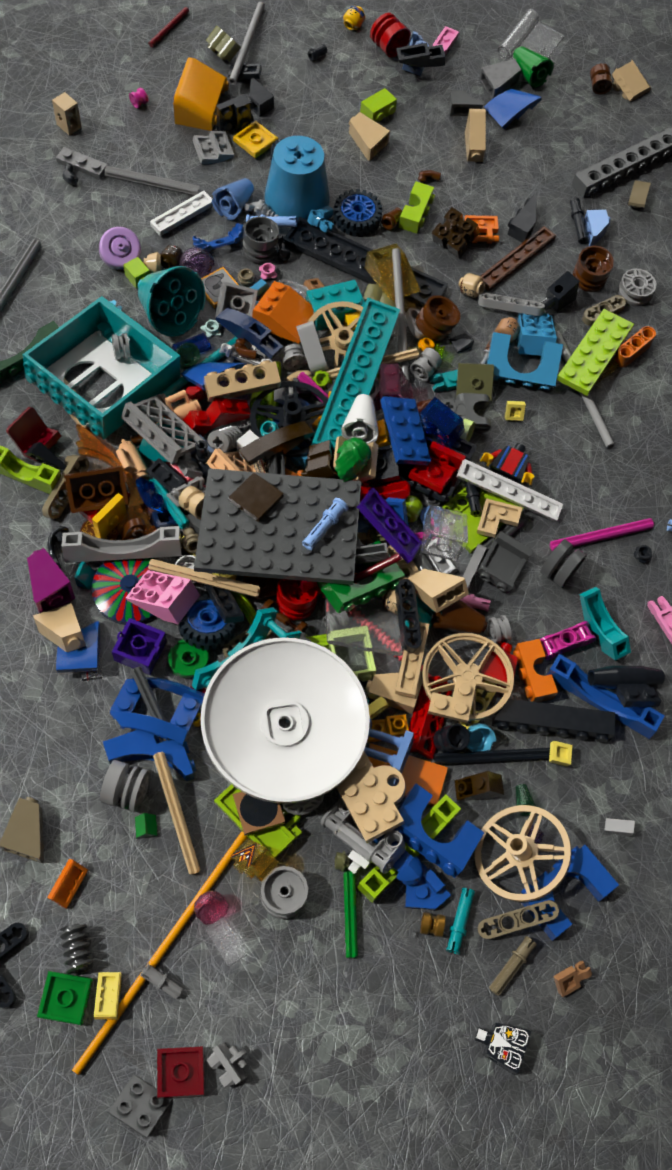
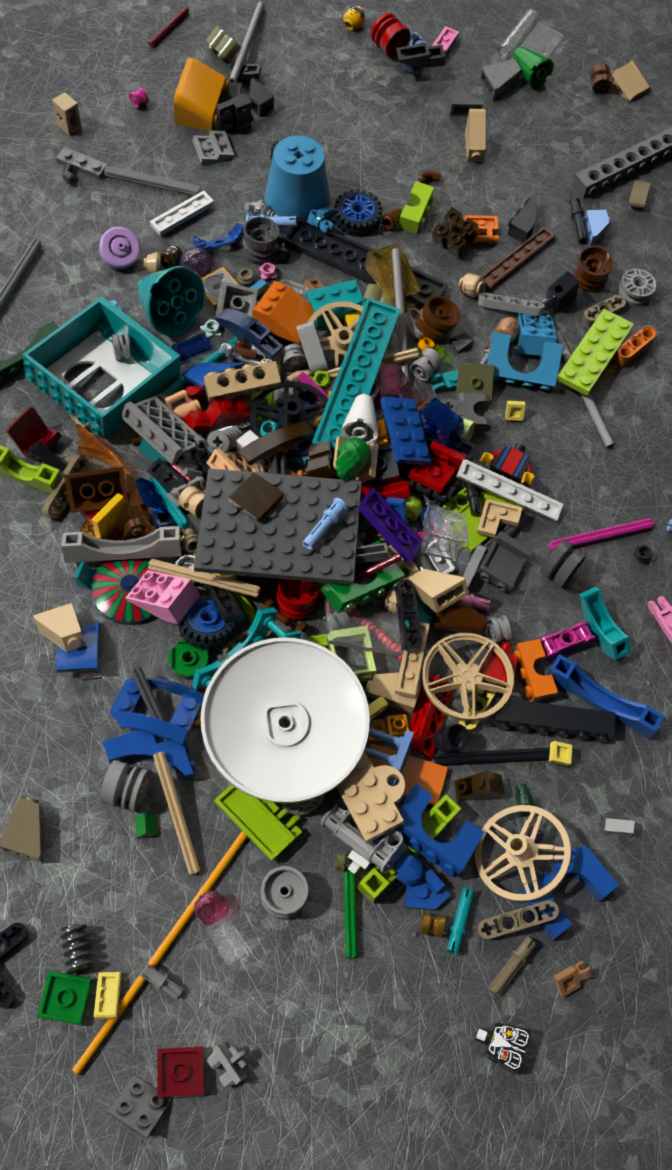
magenta slope [27,548,75,613] -> none
black piece [47,526,69,569] -> none
orange plate [47,859,88,909] -> none
dark purple brick [112,618,167,675] -> none
light nougat piece [116,439,149,484] -> none
lime brick [123,257,150,289] -> none
clear green wheel [175,343,200,369] -> none
medium blue cone [212,178,254,220] -> none
clear yellow brick [230,838,279,881] -> none
yellow plate [233,120,278,159] -> none
black tile [233,792,285,836] -> none
black pin [307,44,328,61] -> none
tan slope [349,112,390,161] -> none
lime piece [360,88,397,122] -> none
tan plate [428,678,476,723] -> none
medium azure hair [467,723,496,752] -> none
blue slope [484,89,542,129] -> none
black plate [587,666,665,707] -> none

